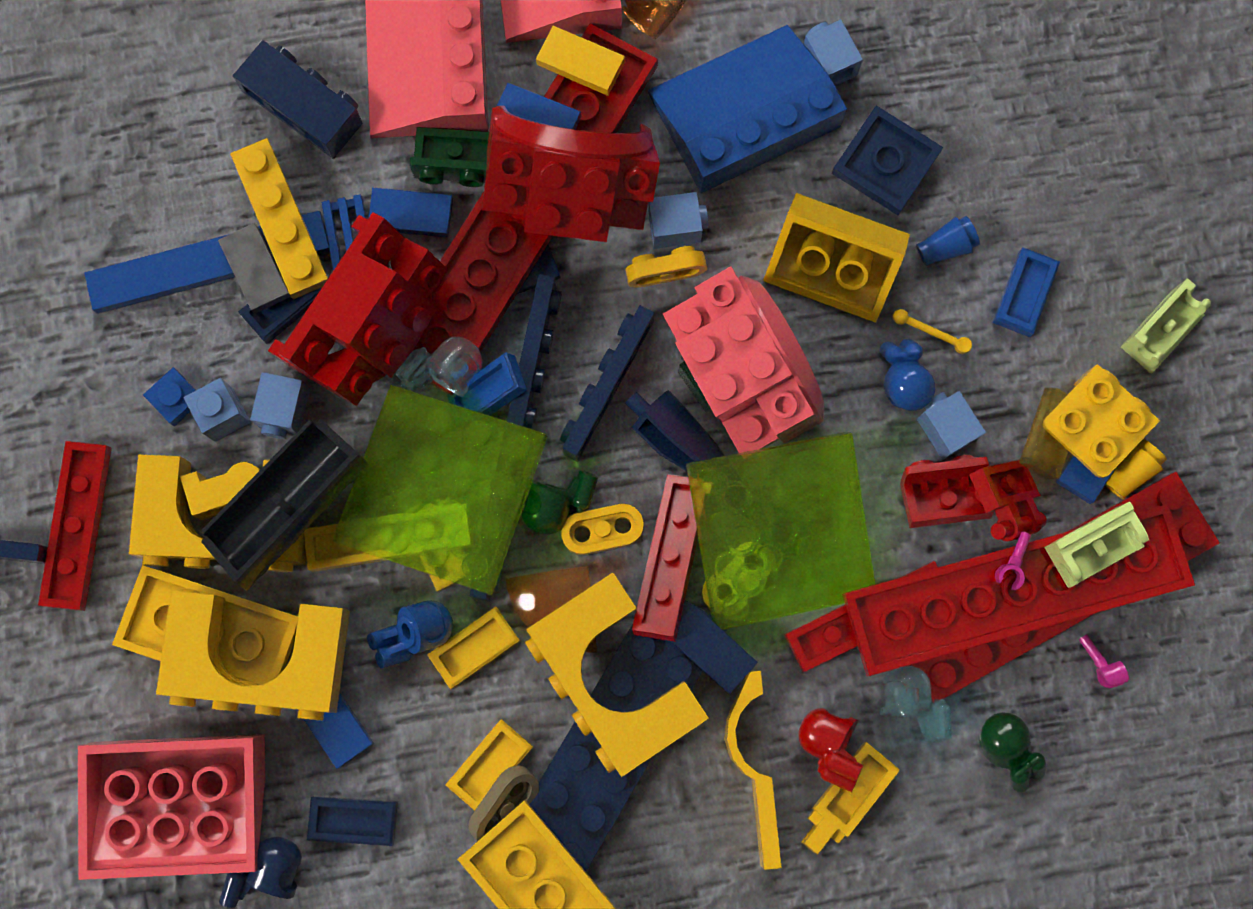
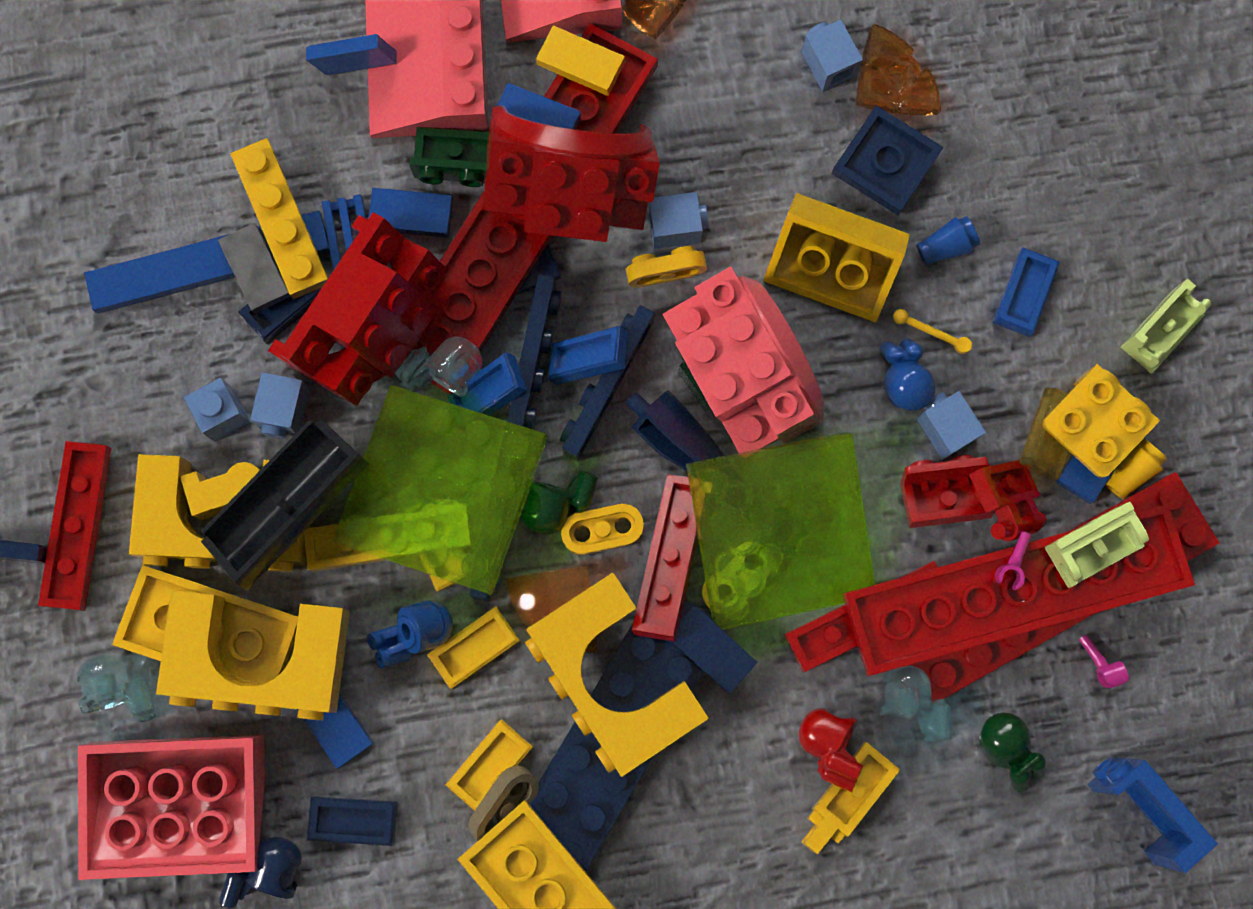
blue plate [143,367,196,427] -> none
dark blue brick [233,40,363,159] -> none
blue slope [648,25,847,193] -> none
yellow piece [724,671,782,870] -> none
none -> clear light blue piece [77,655,156,722]
none -> blue tile [306,34,396,75]
none -> blue tile [548,326,628,385]
none -> clear orange brick [856,23,941,115]
none -> blue panel [1087,757,1218,873]

